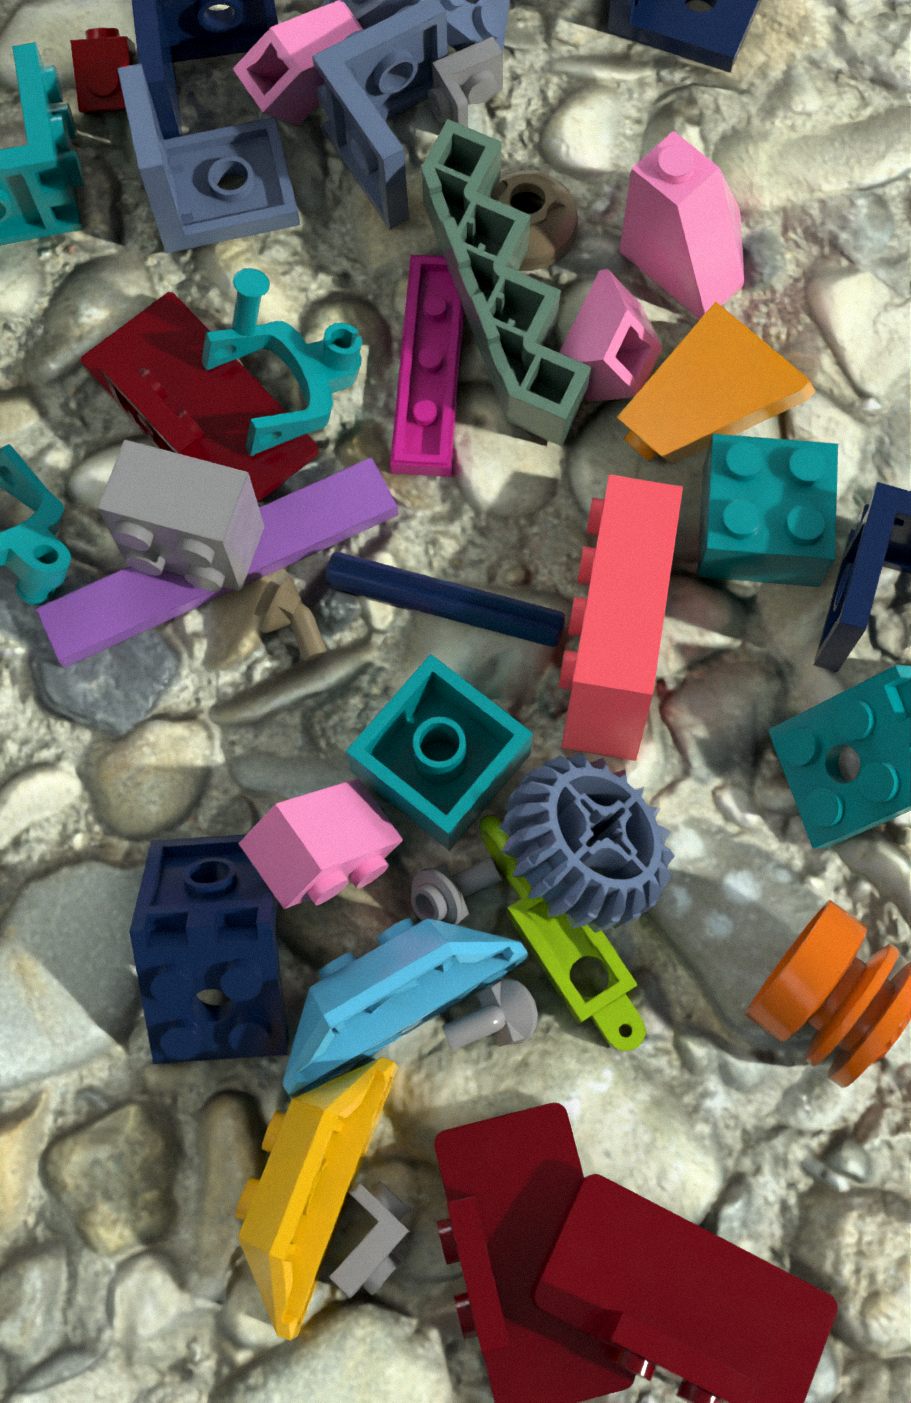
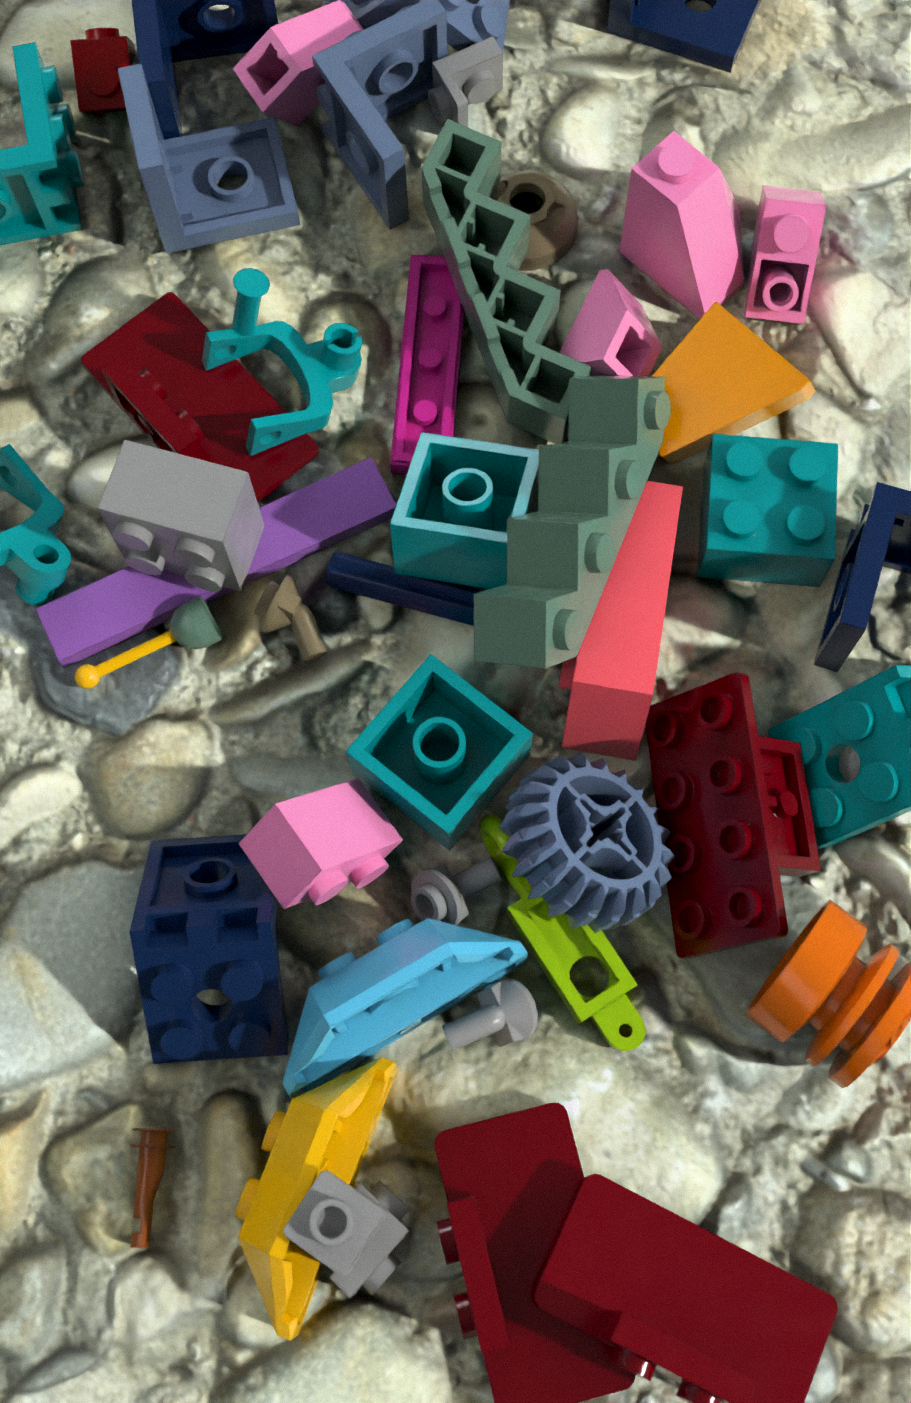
none -> hinge [74,595,223,689]
none -> dark orange piece [130,1128,176,1248]
none -> light grey bracket [284,1171,390,1277]
none -> teal brick [390,432,539,589]
none -> sand green brick [474,375,671,669]
none -> dark red bracket [645,672,821,958]
none -> bright pink slope [745,185,827,324]

